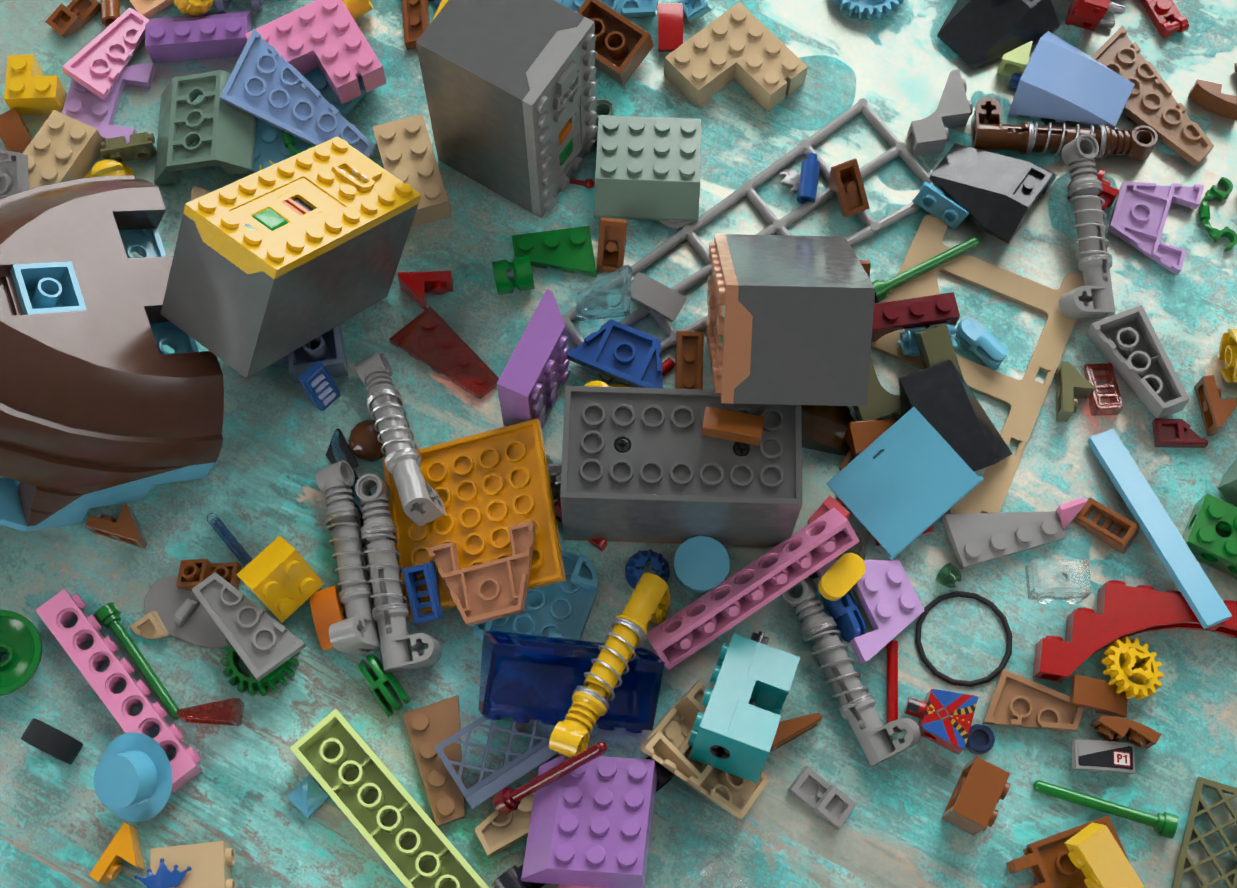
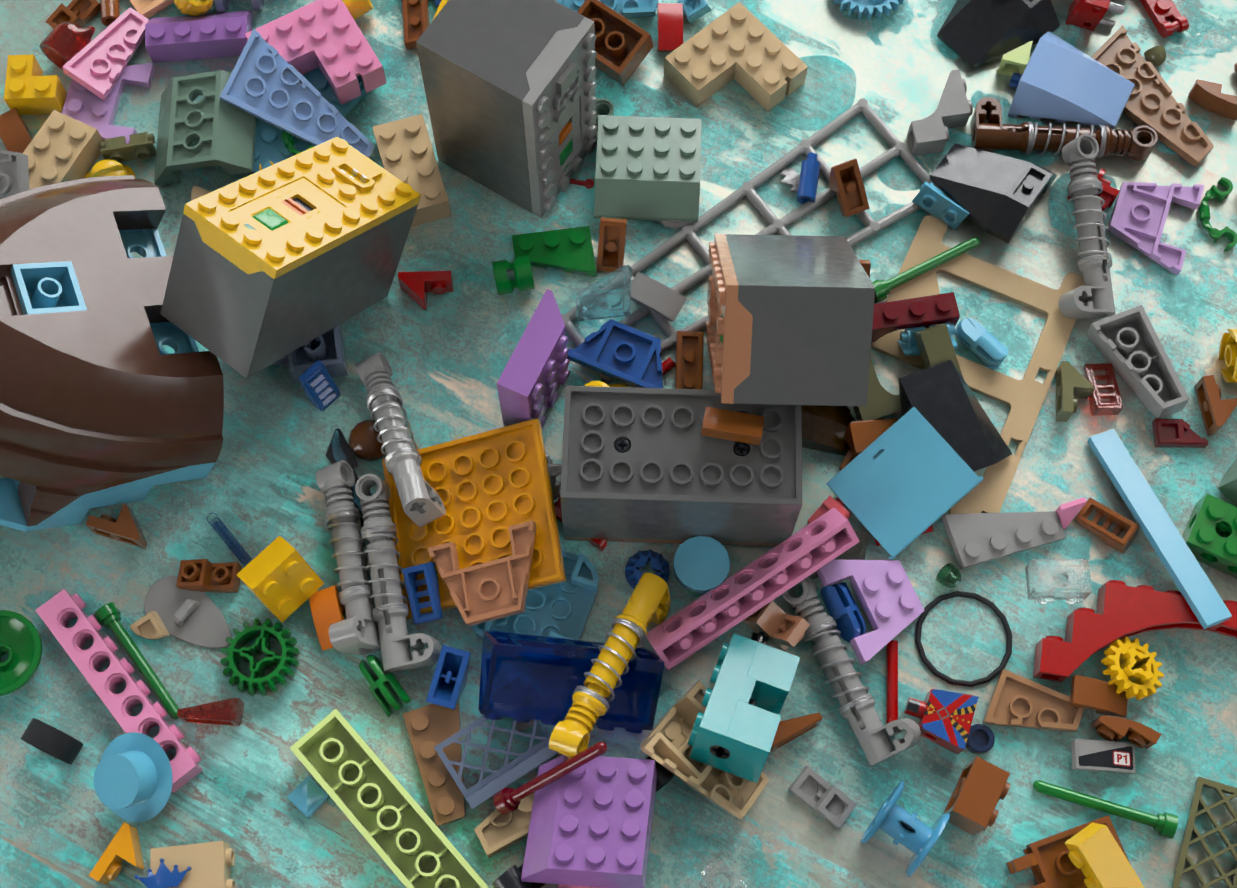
light grey wing [191,572,307,681] -> none
clear red wing [389,306,499,399] -> none
yellow tile [818,553,866,601] -> none
none -> clear red piece [40,22,95,70]
none -> blue slope [426,645,471,710]
none -> nougat brick [743,600,810,651]
none -> dark azure piece [860,780,951,877]
none -> olive hinge [1144,45,1166,67]

